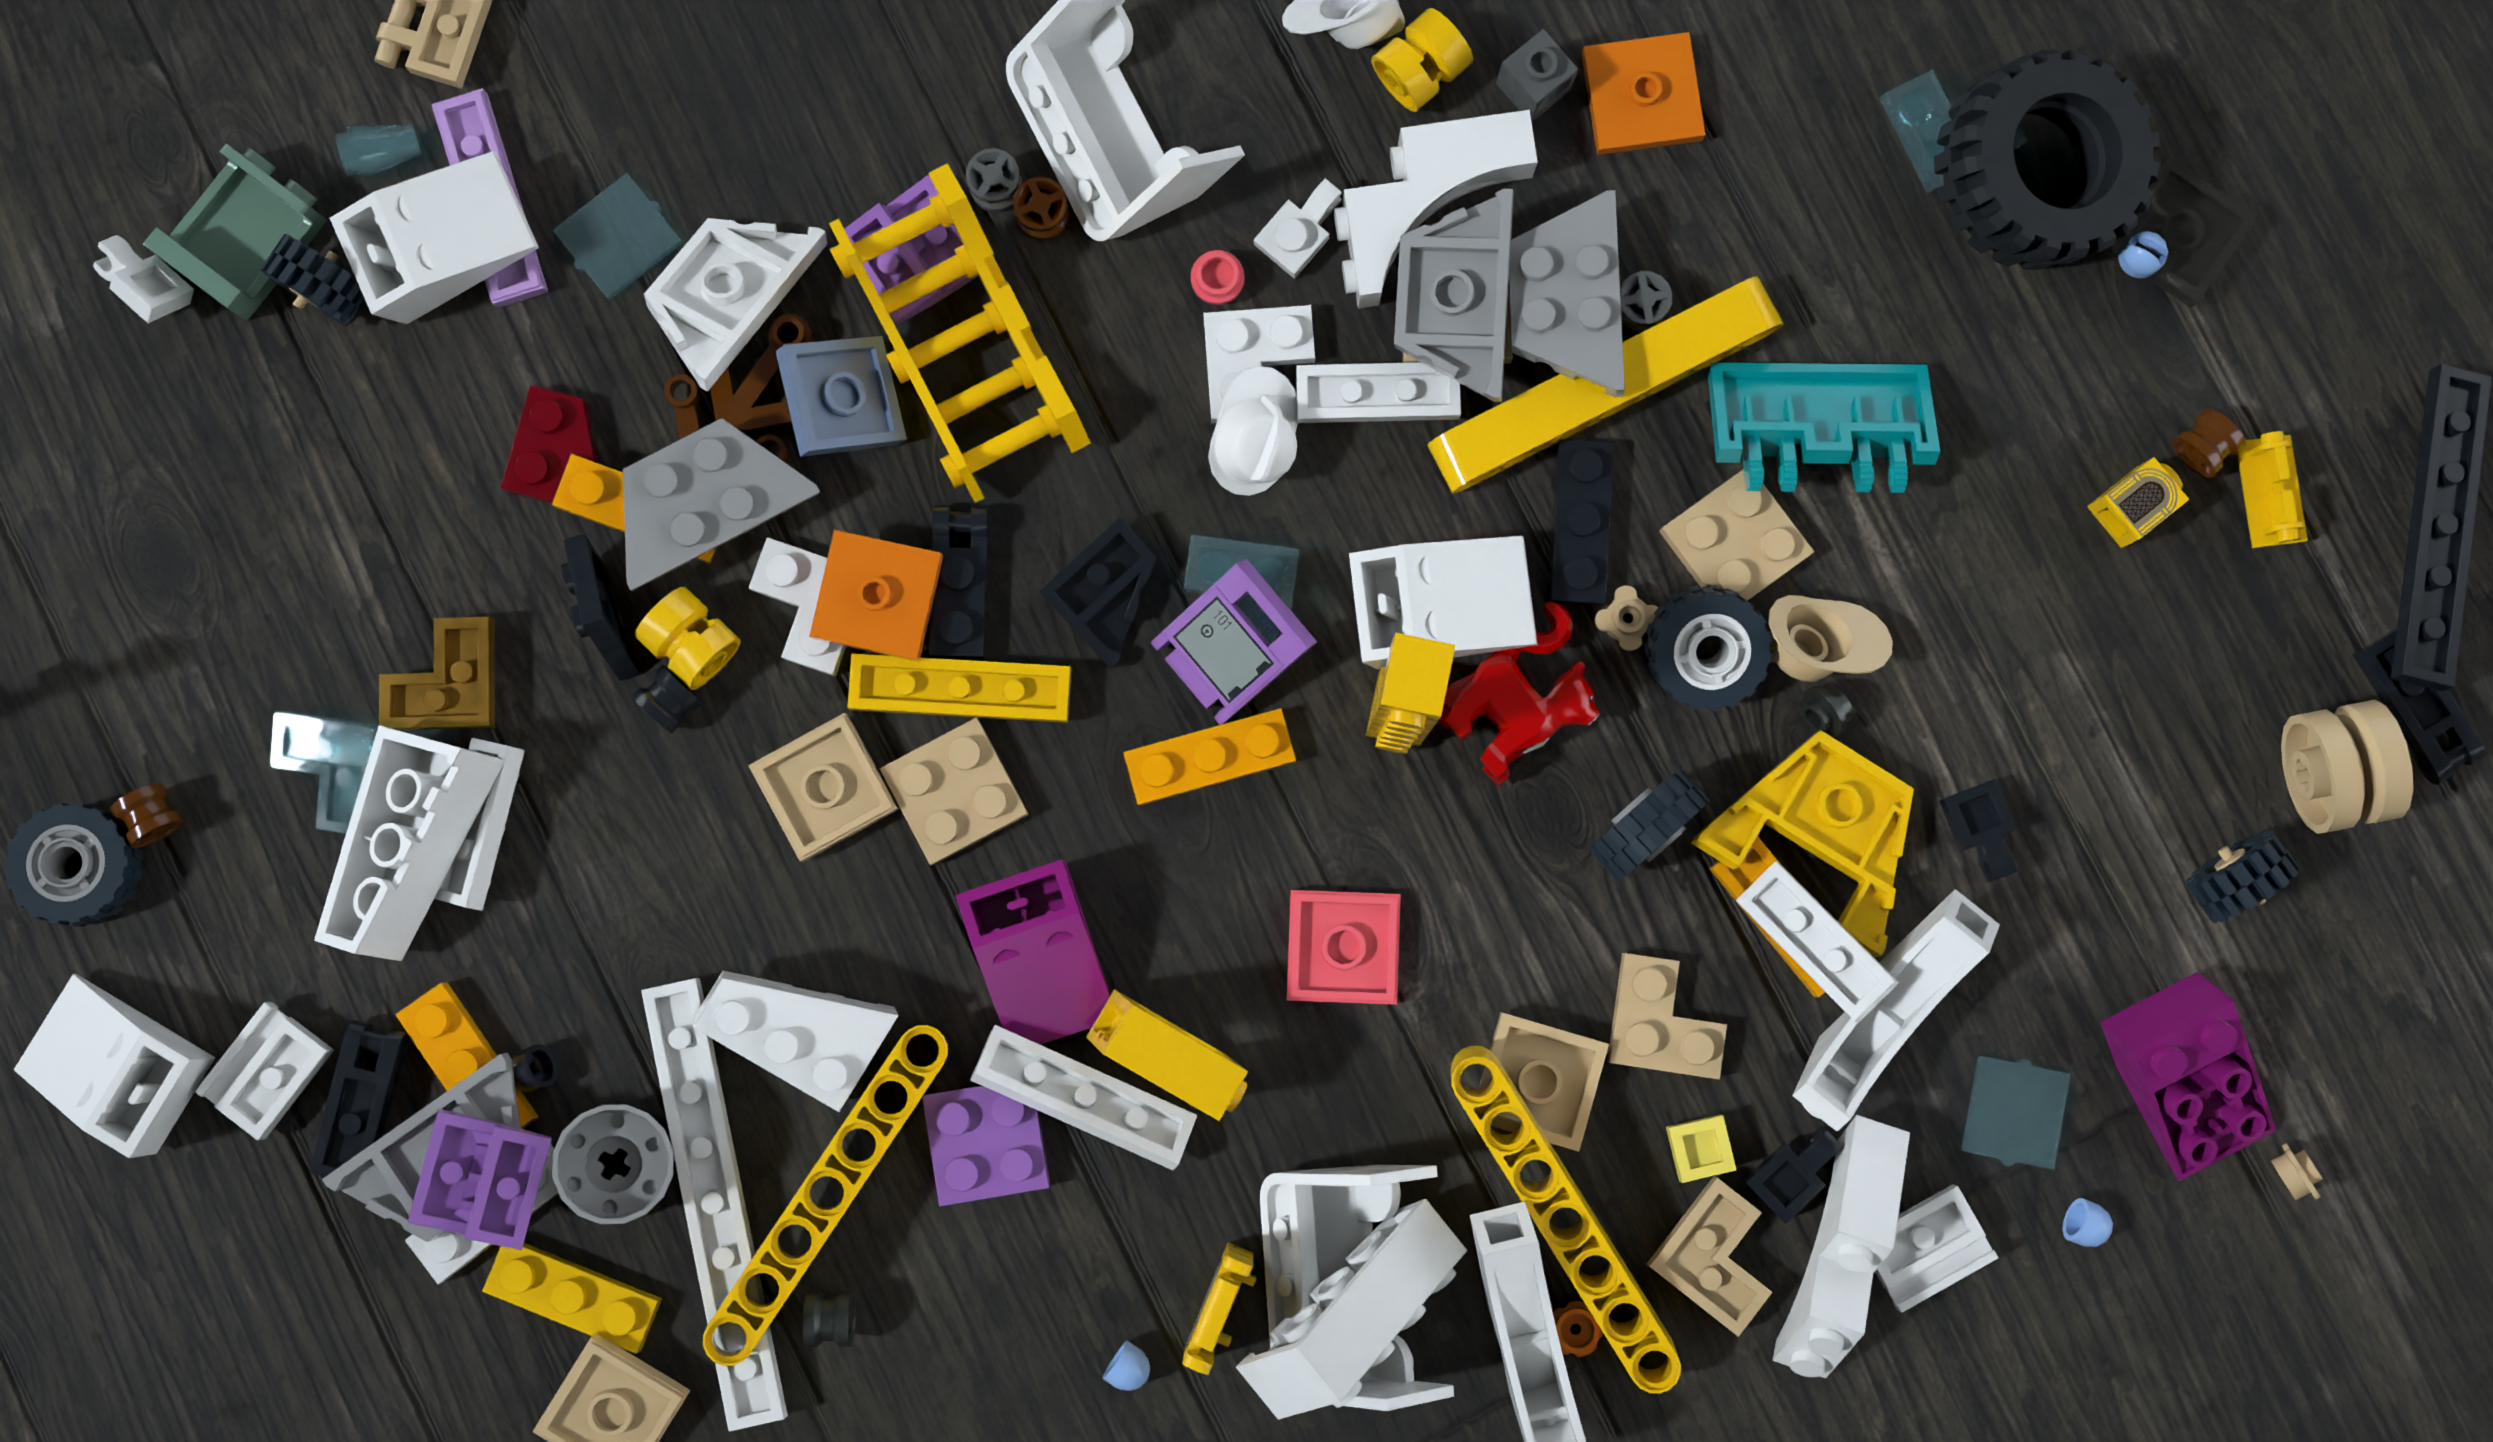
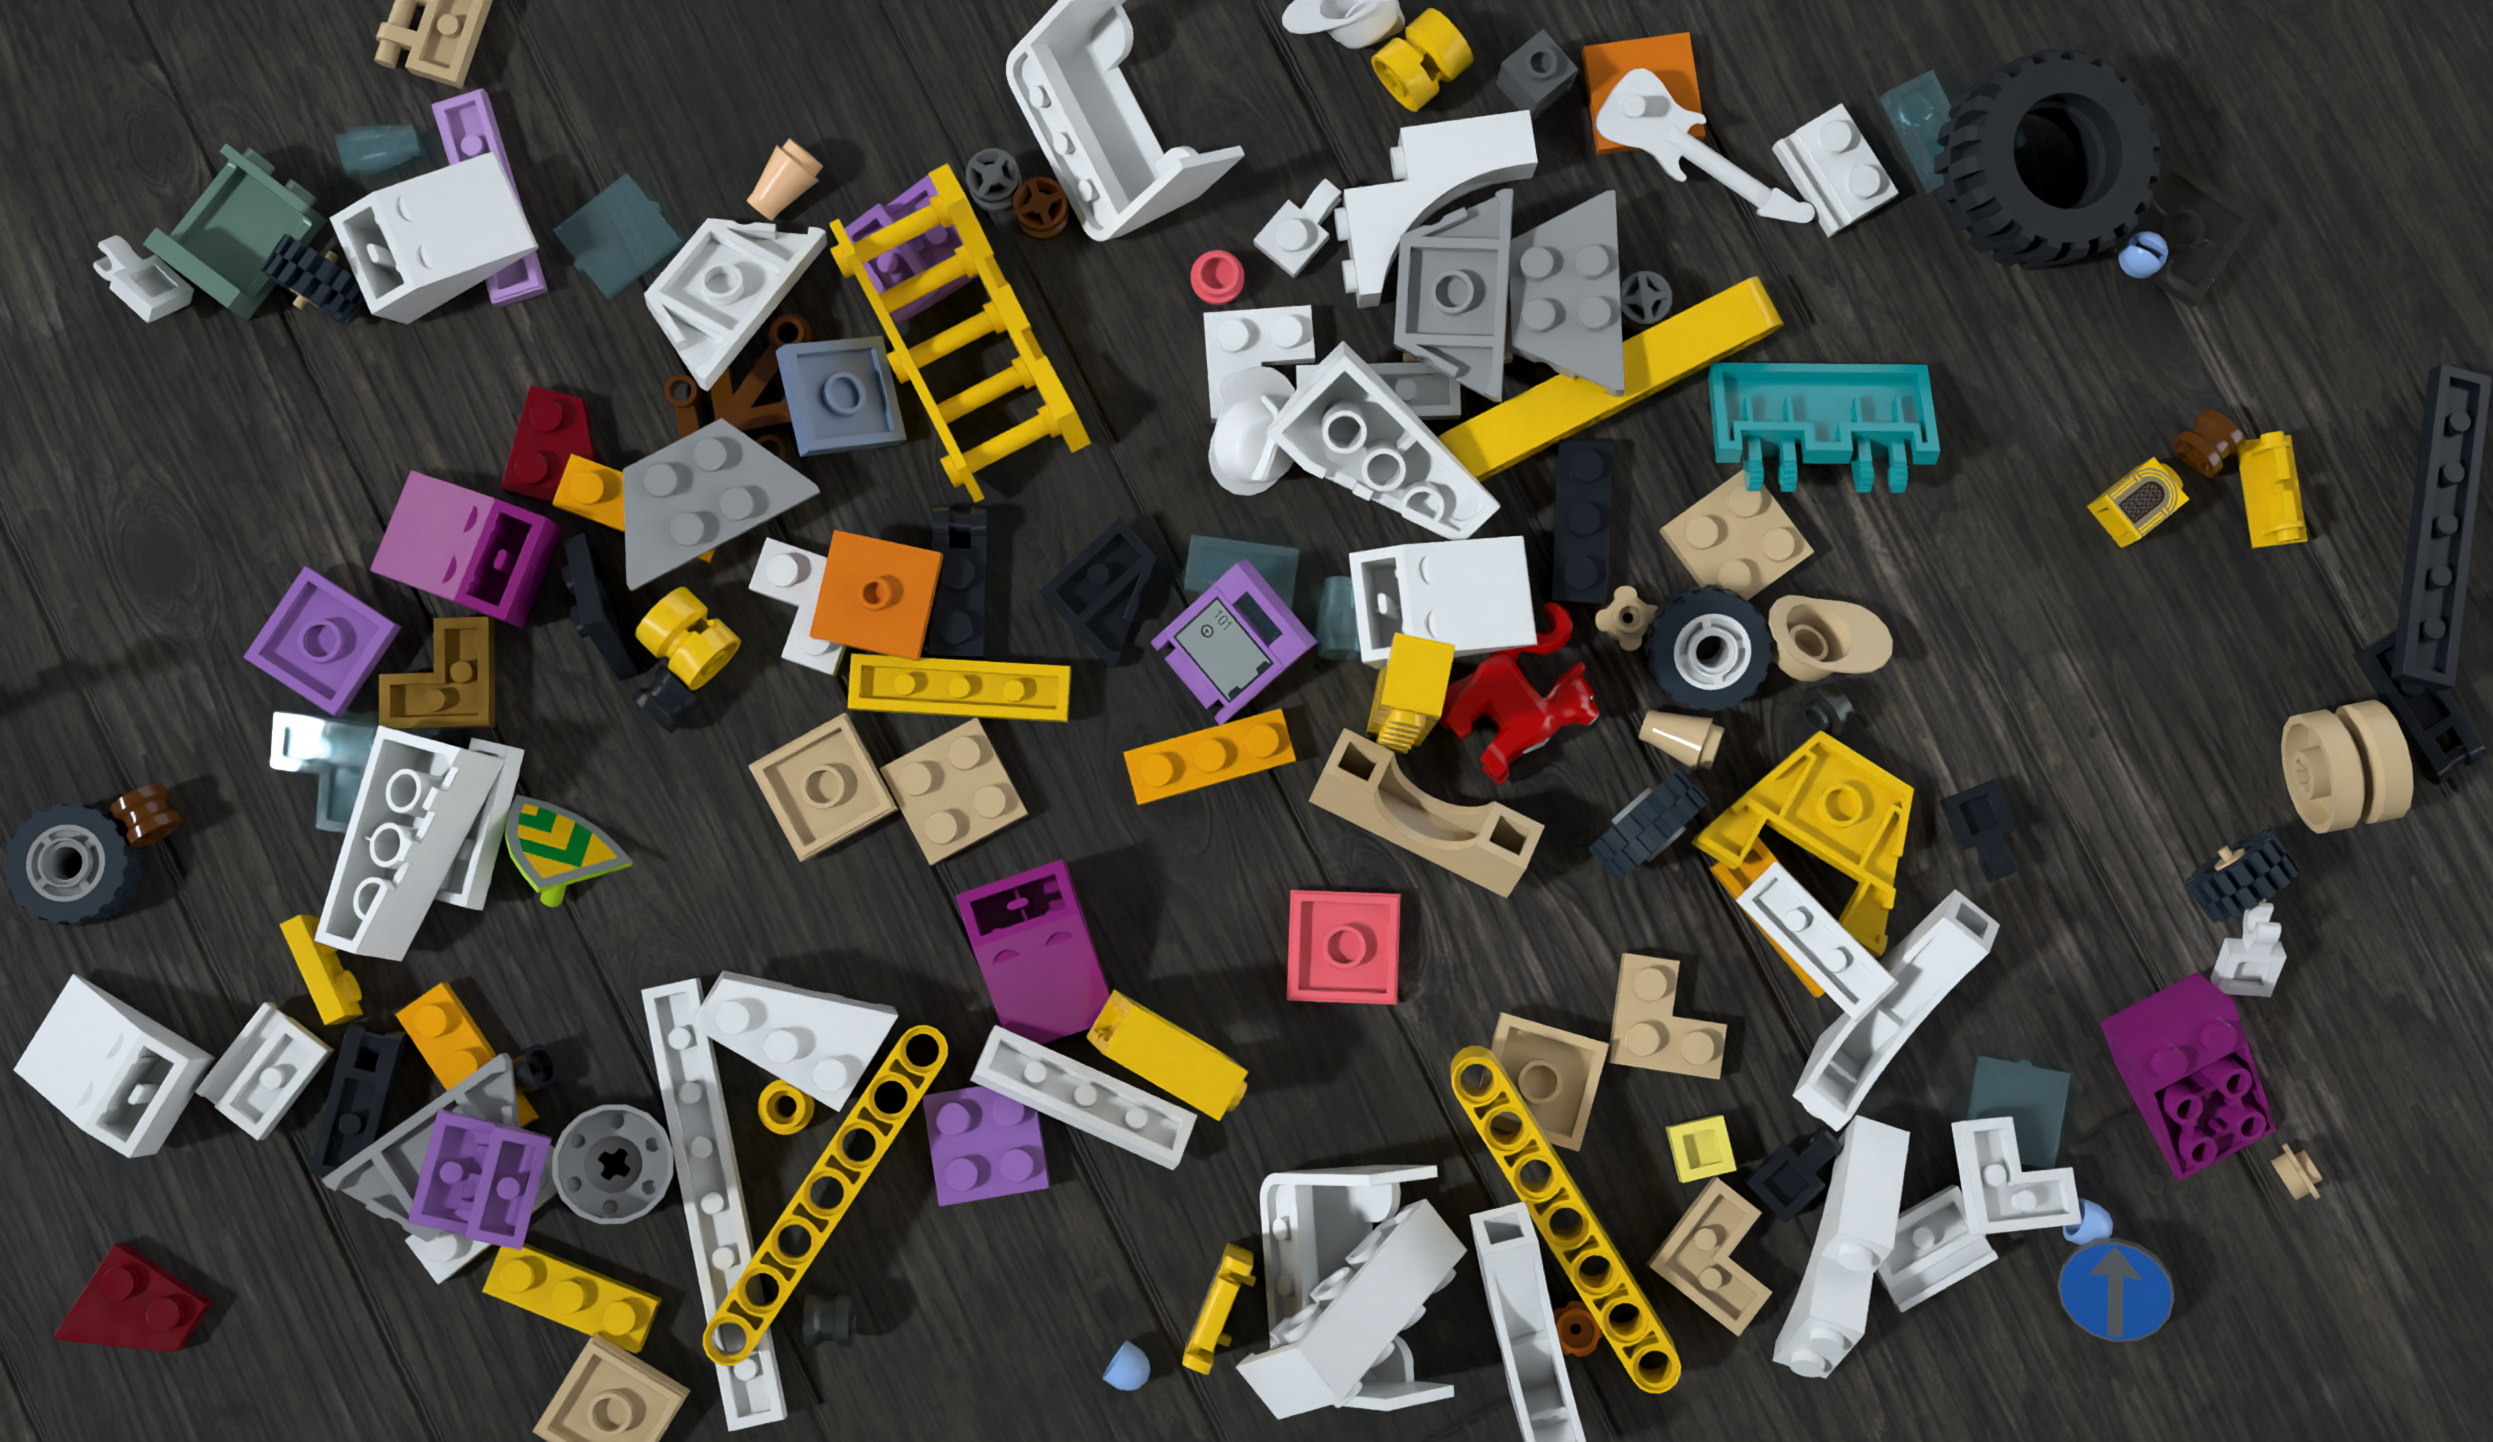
none -> dark red wing [53,1242,214,1352]
none -> medium lavender plate [244,566,402,718]
none -> yellow plate [279,915,363,1025]
none -> magenta slope [370,470,563,629]
none -> shield [505,795,633,907]
none -> light nougat cone [747,138,823,221]
none -> yellow plate [758,1079,815,1135]
none -> white wedge [1266,341,1500,541]
none -> tan arch [1309,728,1545,898]
none -> clear light blue cone [1313,576,1361,660]
none -> white piece [1595,68,1815,223]
none -> tan cone [1639,708,1725,770]
none -> white plate [1772,103,1899,238]
none -> white plate [1951,1116,2082,1236]
none -> blue piece [2057,1238,2175,1342]
none -> white plate [2210,903,2287,997]

